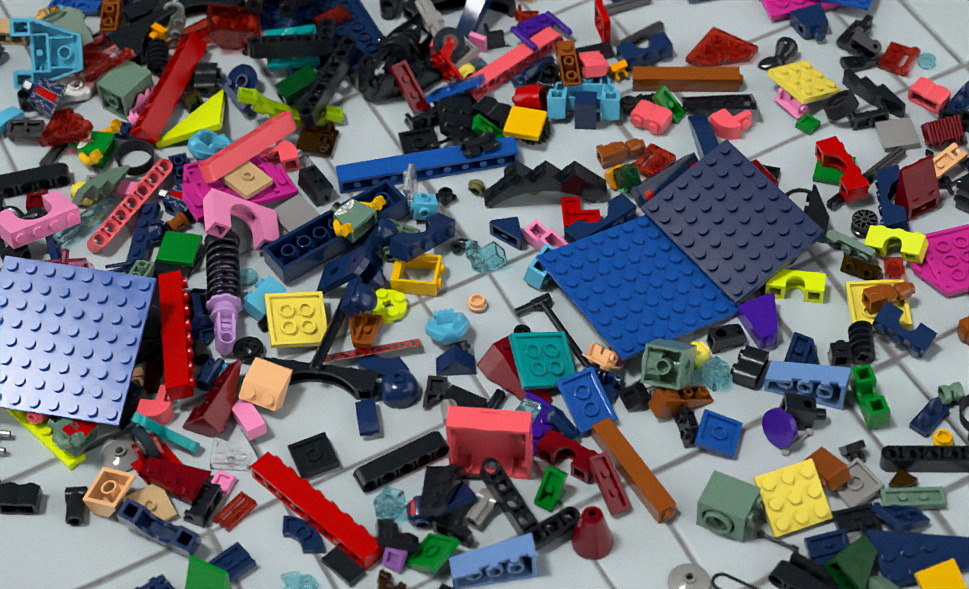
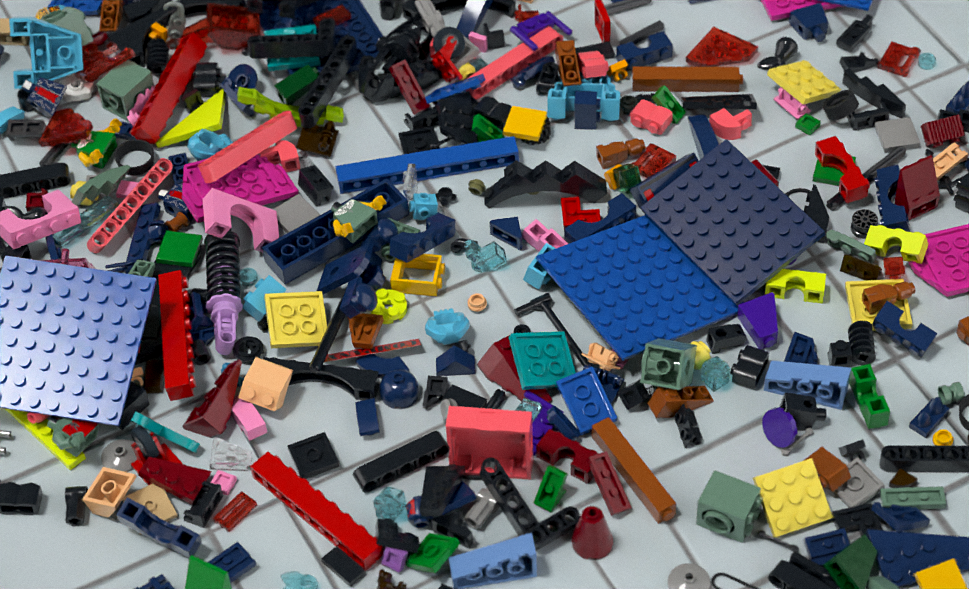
coral brick [136,385,174,426] -> none
dark blue hinge [195,358,225,391] -> none
tan plate [221,160,273,200] -> none
dark blue tile [282,516,324,554] -> none
black hinge [460,132,499,158] -> none
red helmet [512,84,547,111] -> none
blue plate [694,409,743,459] -> none
black leg [845,26,882,59] -> none
coral brick [907,77,951,114] -> none

